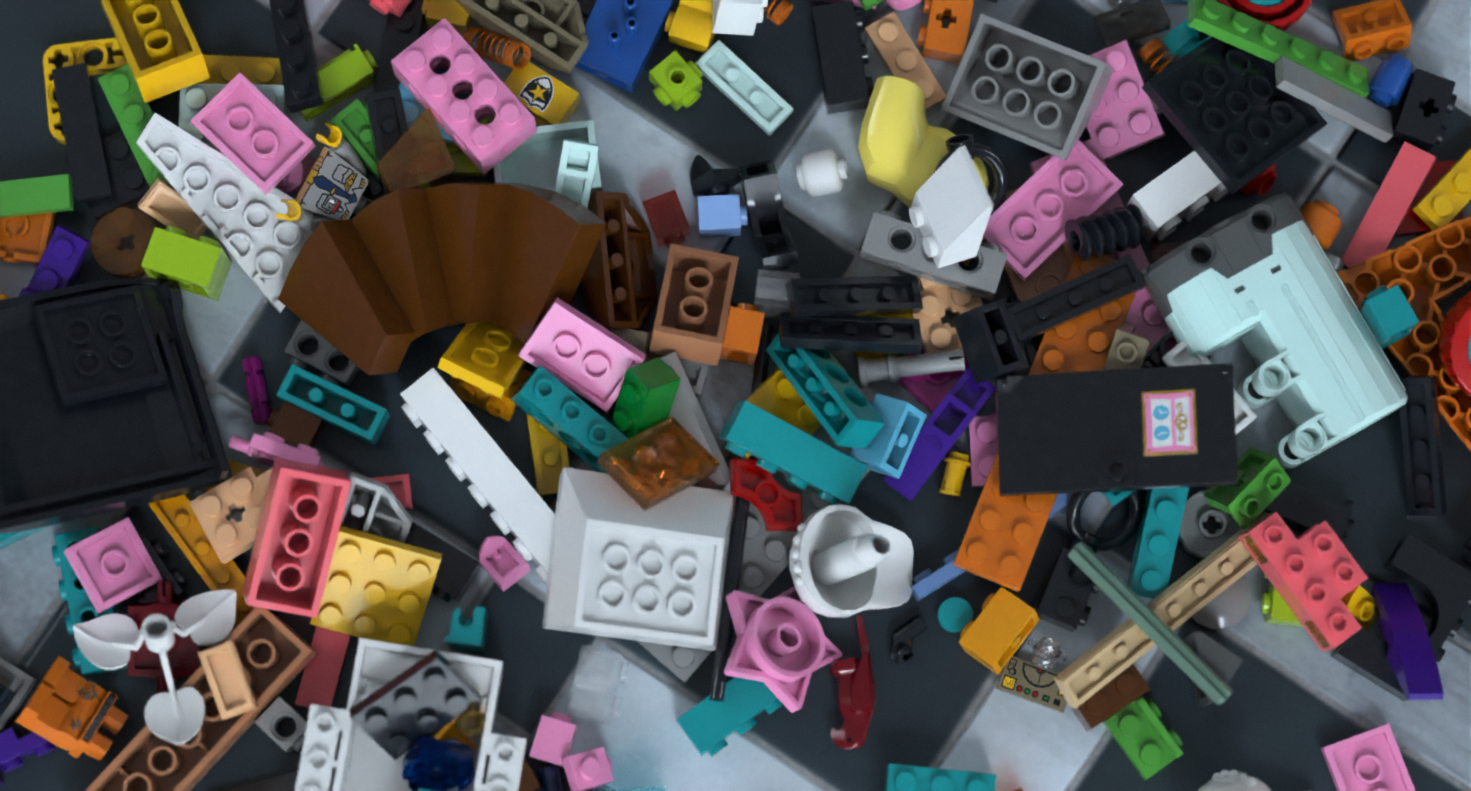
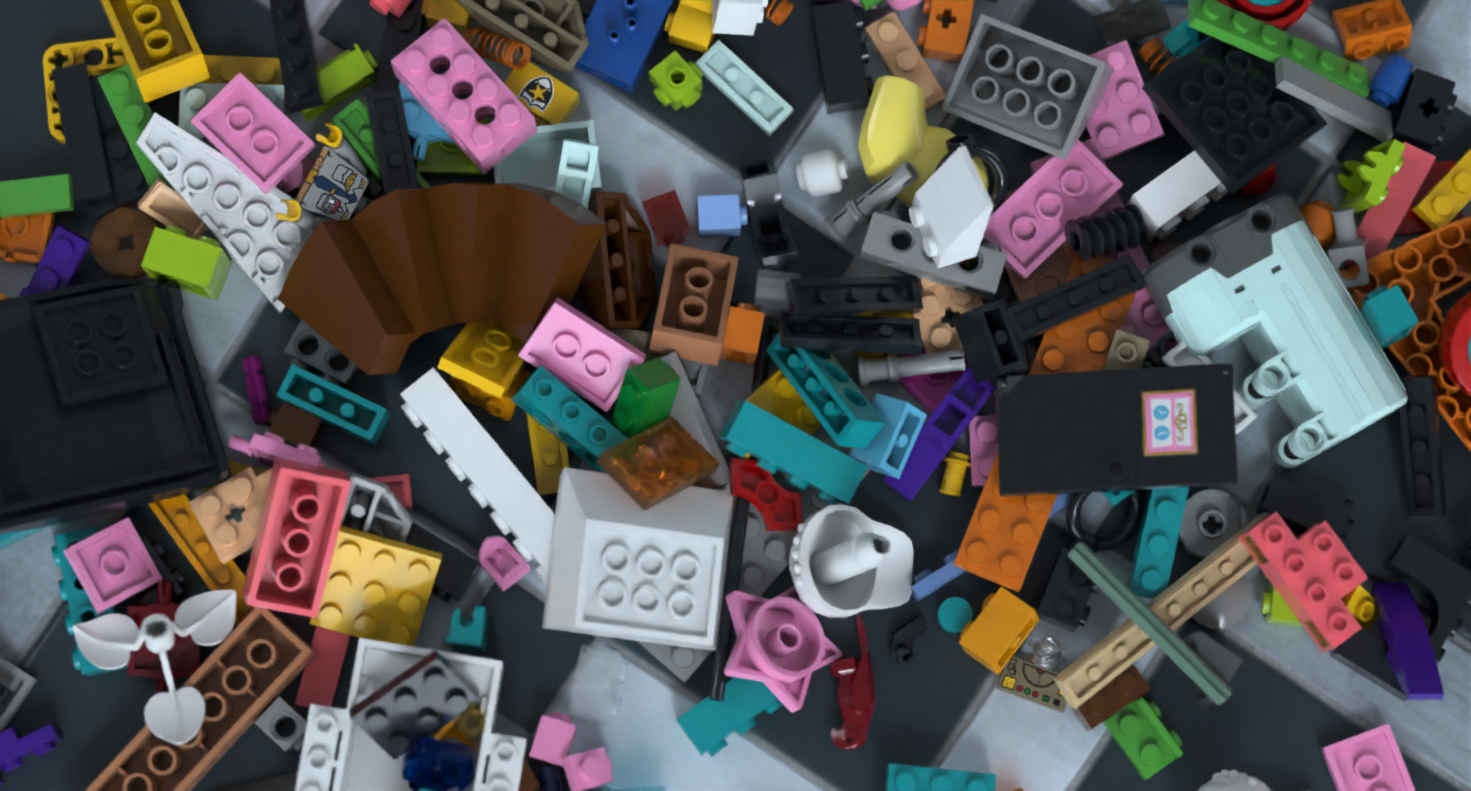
orange hips [15,656,128,761] -> none
light nougat tile [198,639,258,720] -> none
clear orange wing [377,108,456,193] -> none
black plate [690,155,742,198] -> none
bright green bracket [1203,447,1291,529] -> none
none -> light grey pin [824,161,919,243]
none -> light grey bracket [1328,207,1370,288]
none -> lime piece [1334,139,1406,213]

